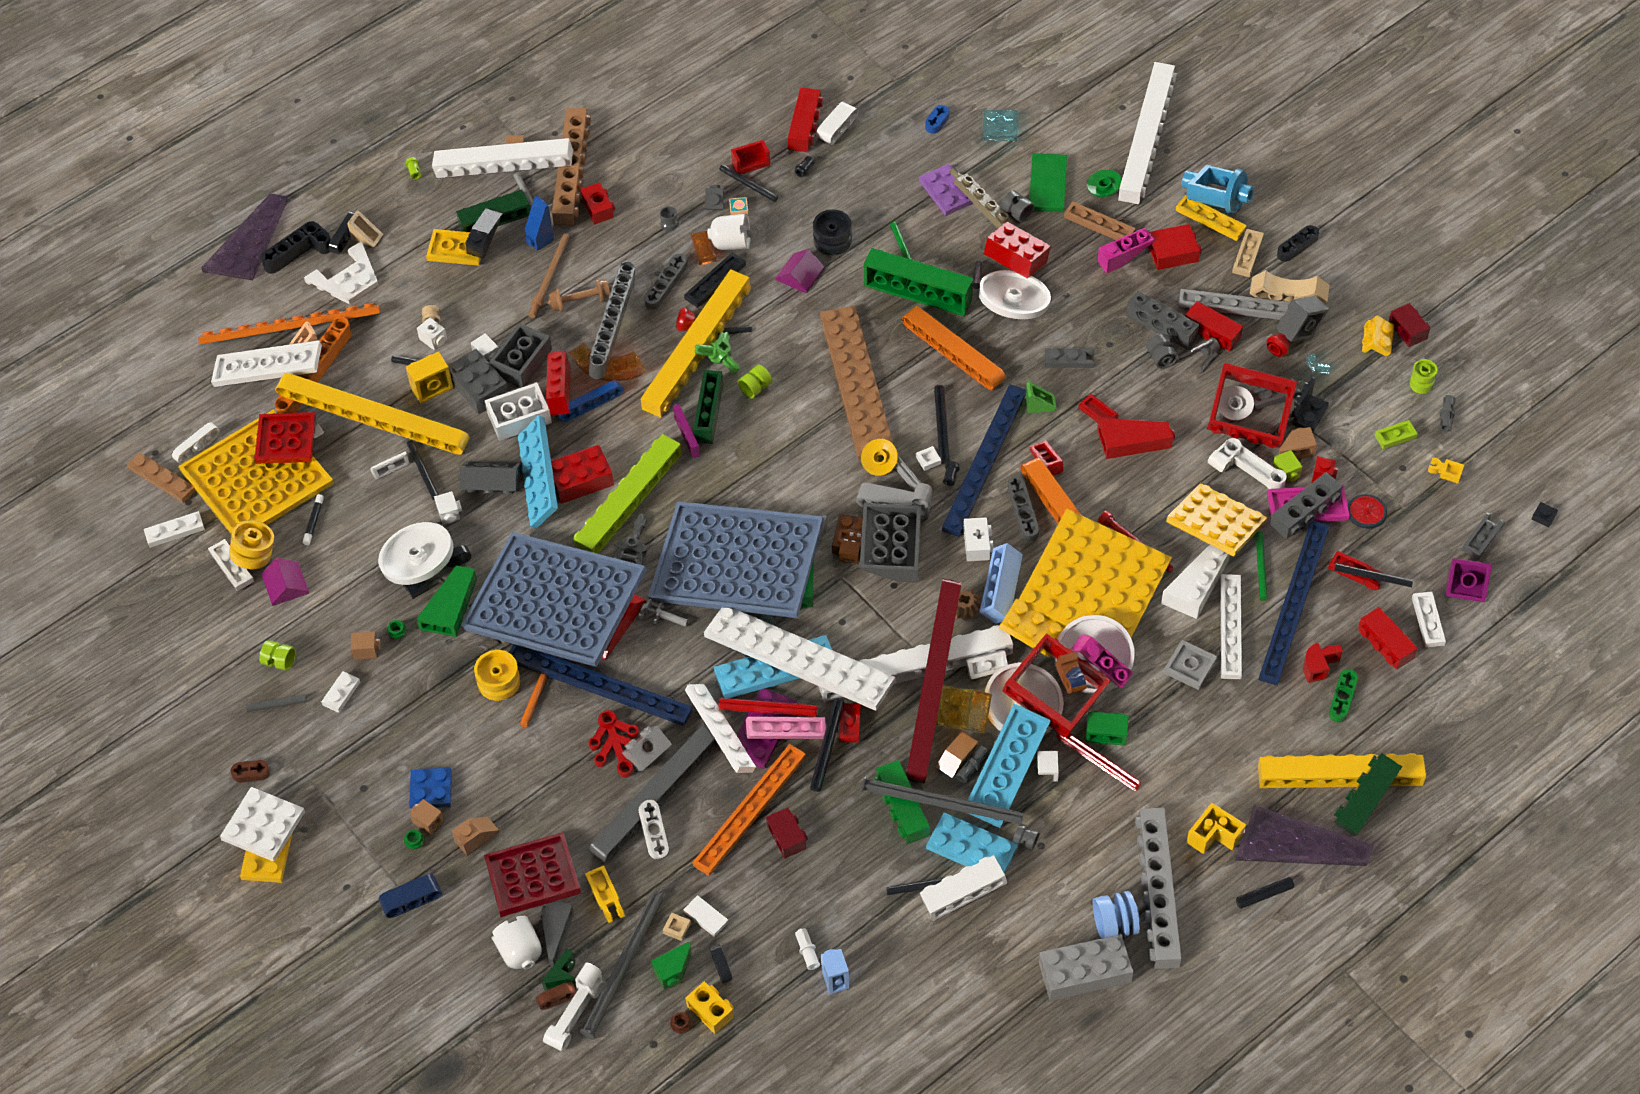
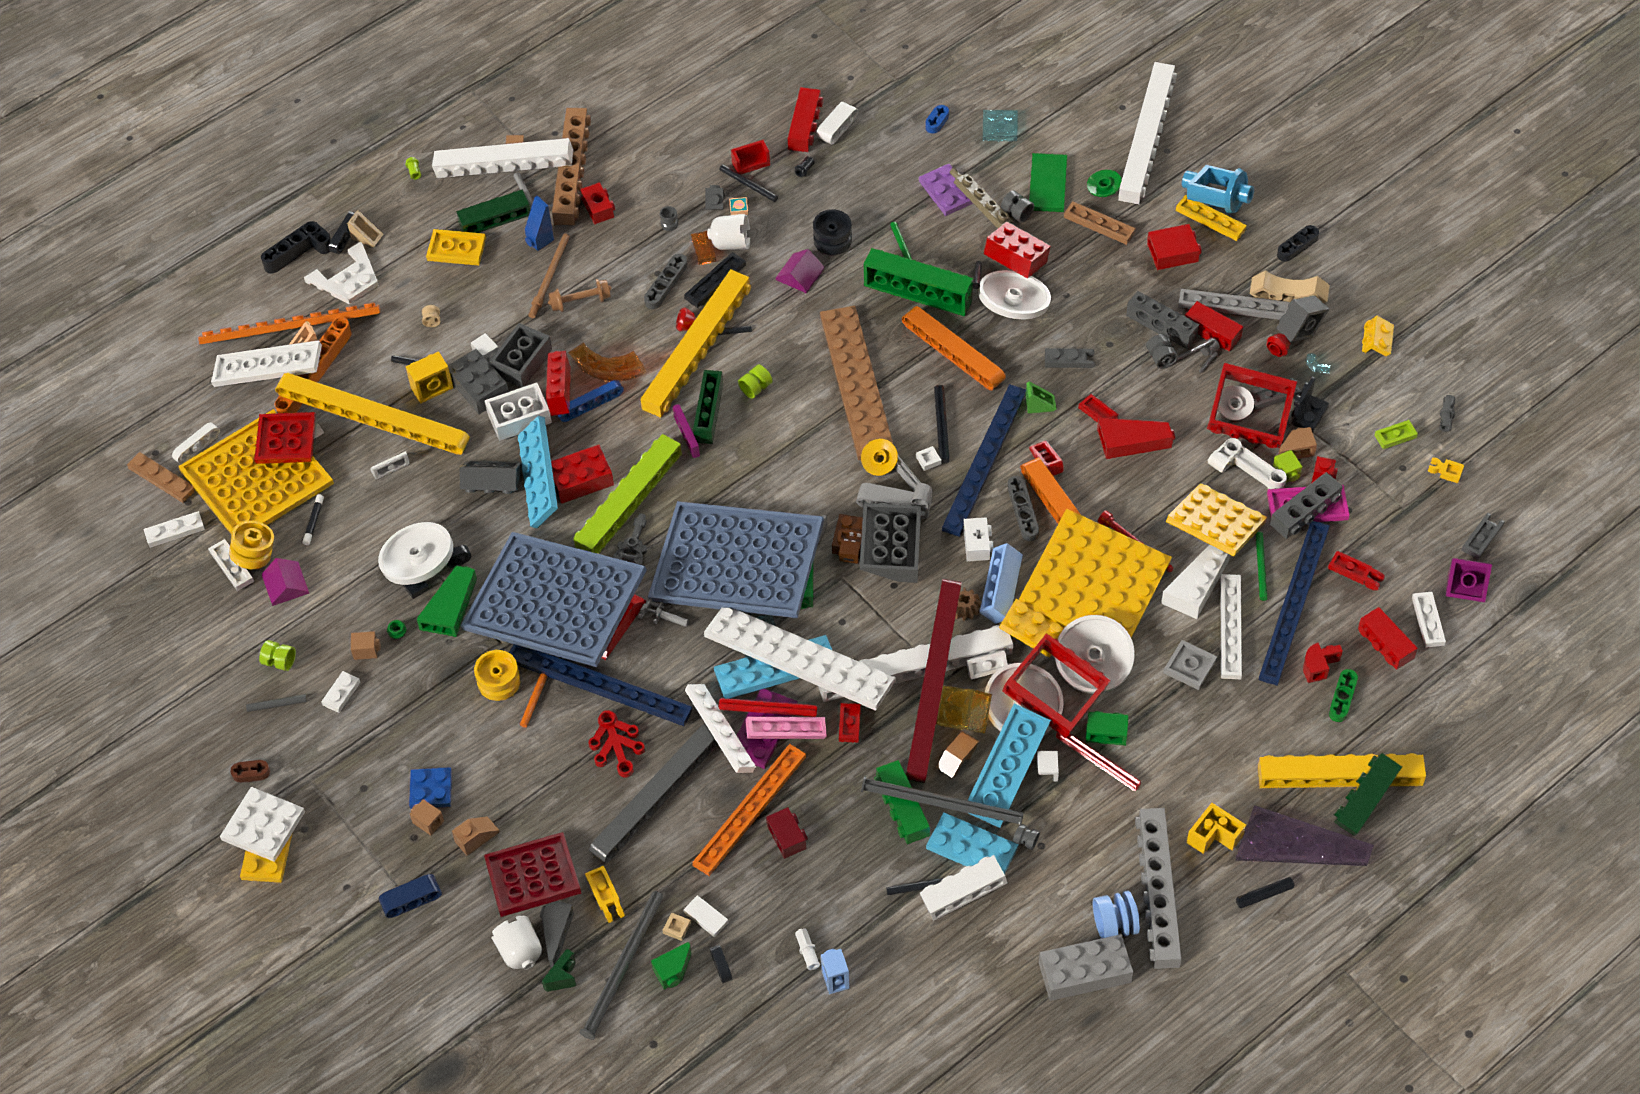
clear purple wing [201,193,288,281] -> none
green plate [404,829,425,850] -> none
black bar [406,440,438,500] -> none
white brick [417,318,447,350] -> none
white brick [434,491,462,525] -> none
black slope [465,209,502,259] -> none
copper beam [536,982,577,1010] -> none
white piece [543,963,604,1052] -> none
dark grey beam [589,261,635,379] -> none
light grey brick [622,726,672,771] -> none
white beam [639,800,669,859] -> none
copper plate [670,1012,691,1034] -> none
yellow brick [685,981,734,1034] -> none
bright green bush [694,332,740,374] -> none
black axle [810,698,844,792] -> none
black pin [942,461,960,486] -> none
dark grey pin [956,745,989,783] -> none
dark orange leg [1055,652,1086,694] -> none
dark pink slope [1071,634,1133,689] -> none
dark pink slope [1098,228,1154,273] -> none
tan plate [1232,229,1264,277] -> none
black bar [1334,563,1413,588] -> none
red wheel [1348,494,1387,529] -> none
dark red brick [1389,303,1430,347] -> none
lime wheel [1409,359,1438,394] -> none
black plate [1531,502,1558,527] -> none

